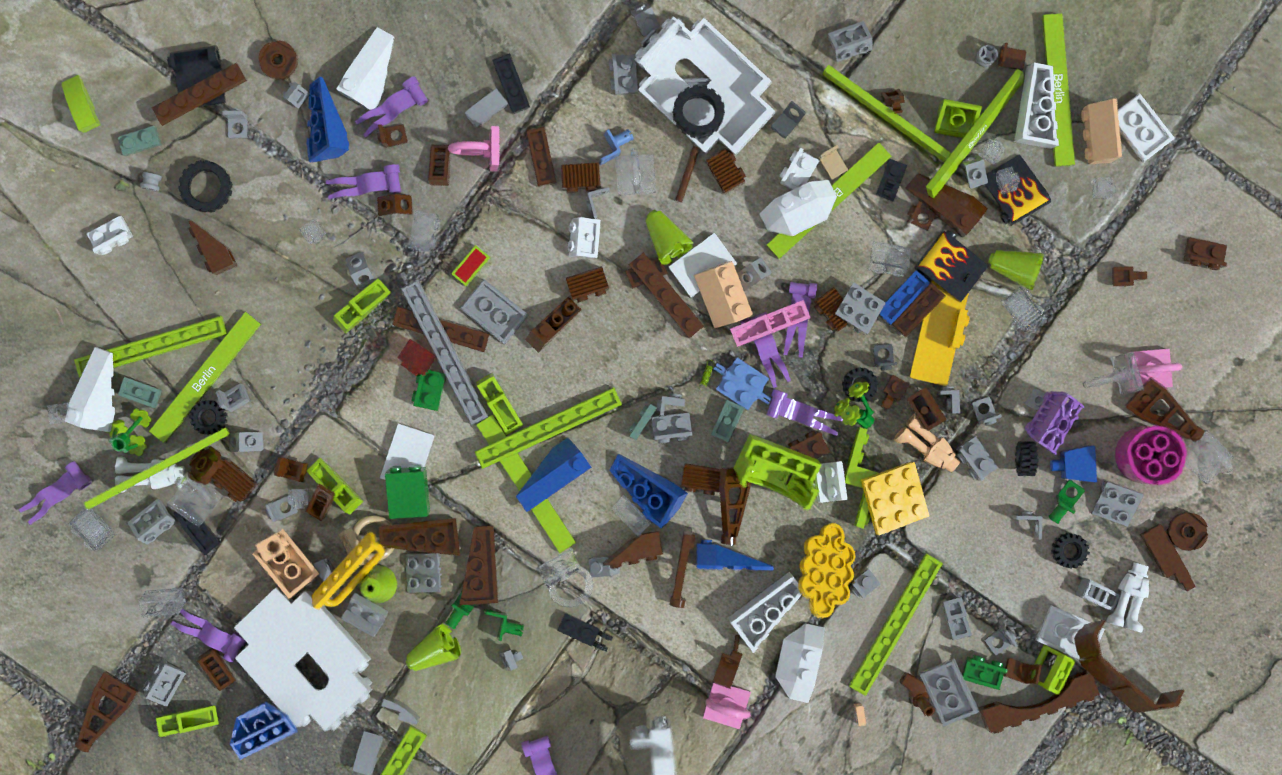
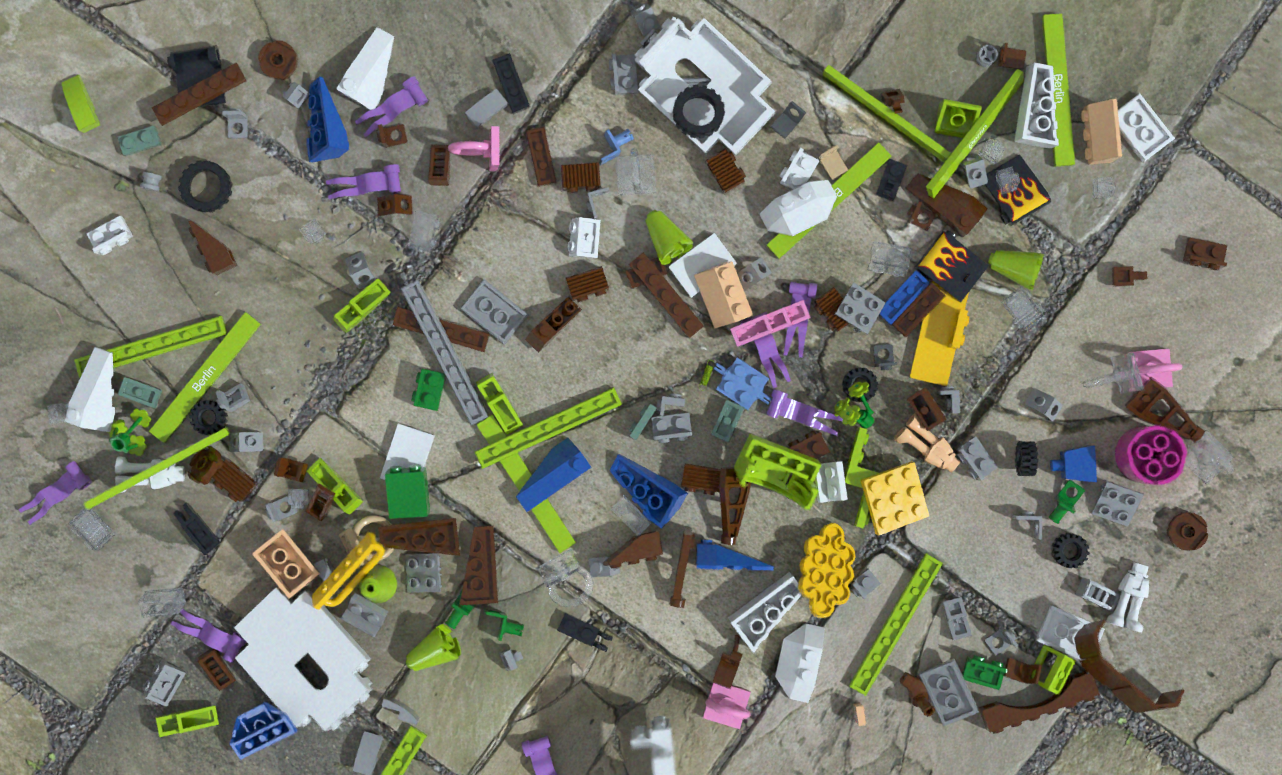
reddish brown plate [75,672,139,752] -> none
light grey bracket [127,499,177,544] -> none
clear tile [167,477,223,527] -> none
light nougat brick [256,533,289,562] -> none
clear red brick [397,339,437,376] -> none
red tile [451,245,491,287] -> none
reddish brown bar [675,146,700,203] -> none
light grey bracket [828,21,873,62] -> none
reddish brown plate [881,375,909,409] -> none
light grey bracket [972,397,1002,426] -> none
medium lavender piece [1025,391,1085,455] -> none
reddish brown piece [1140,524,1196,591] -> none

